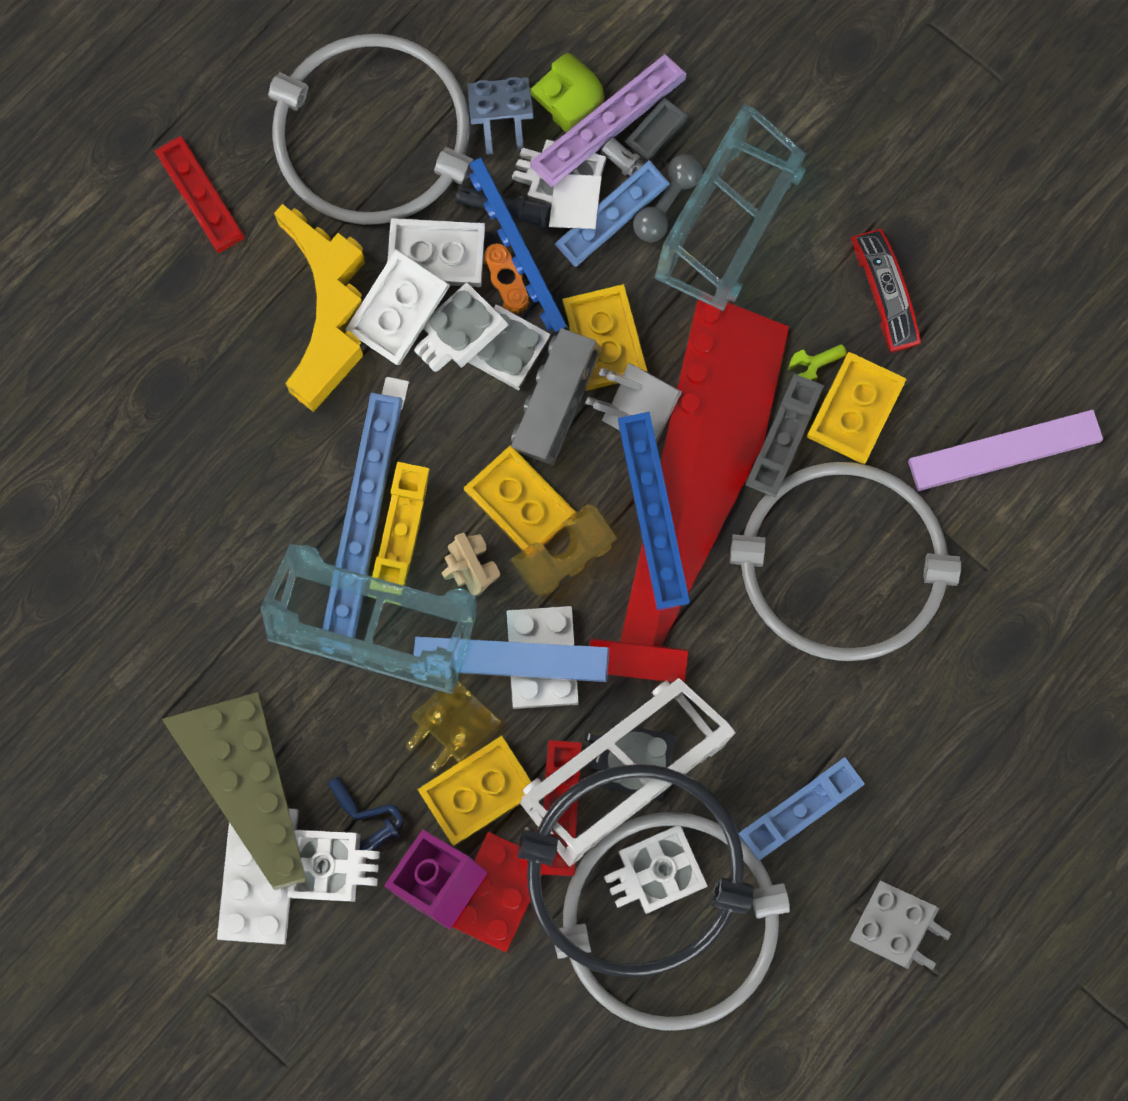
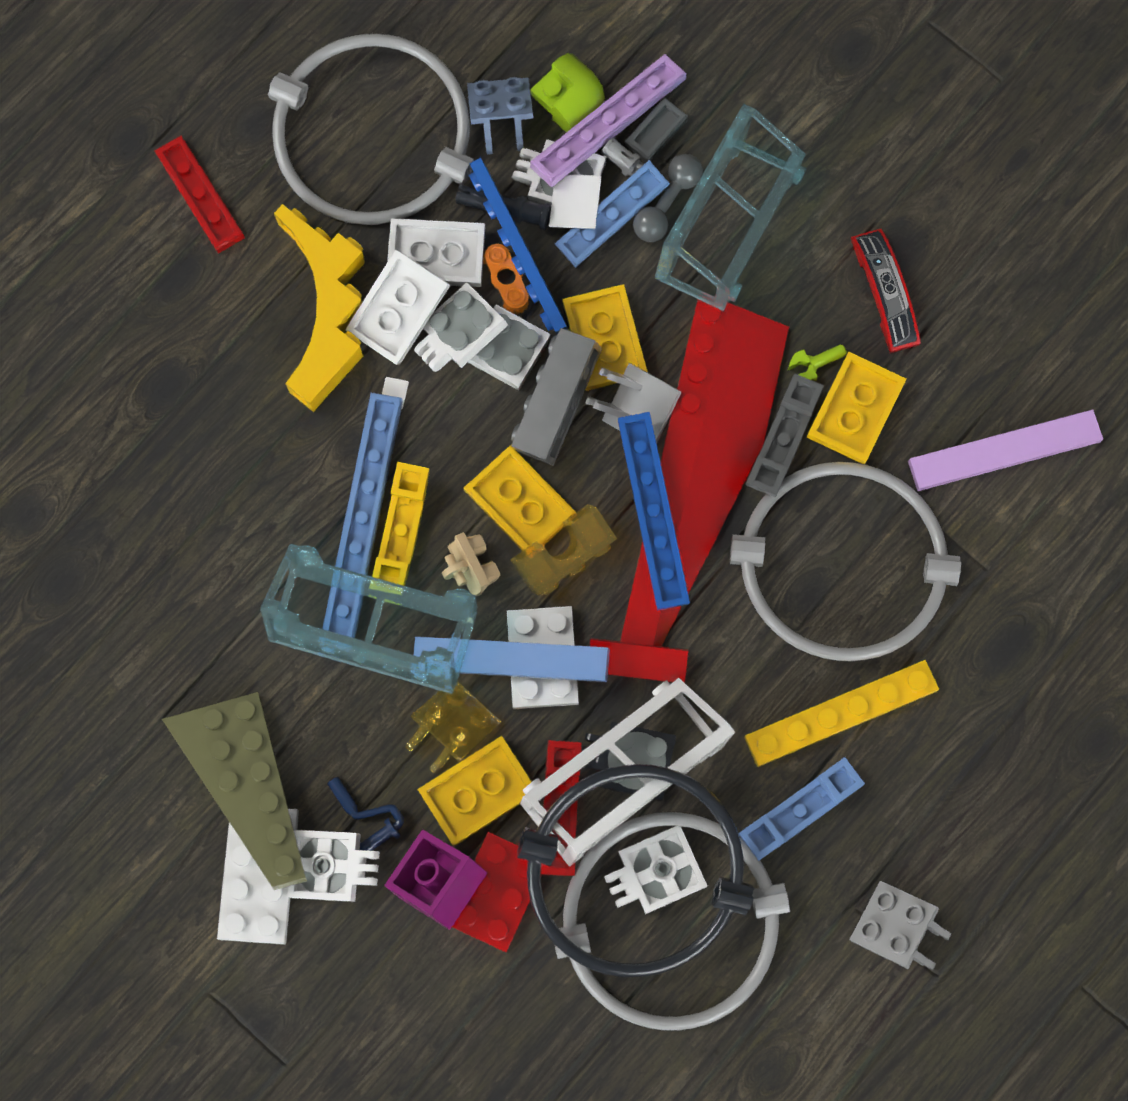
none -> yellow plate [744,660,939,767]

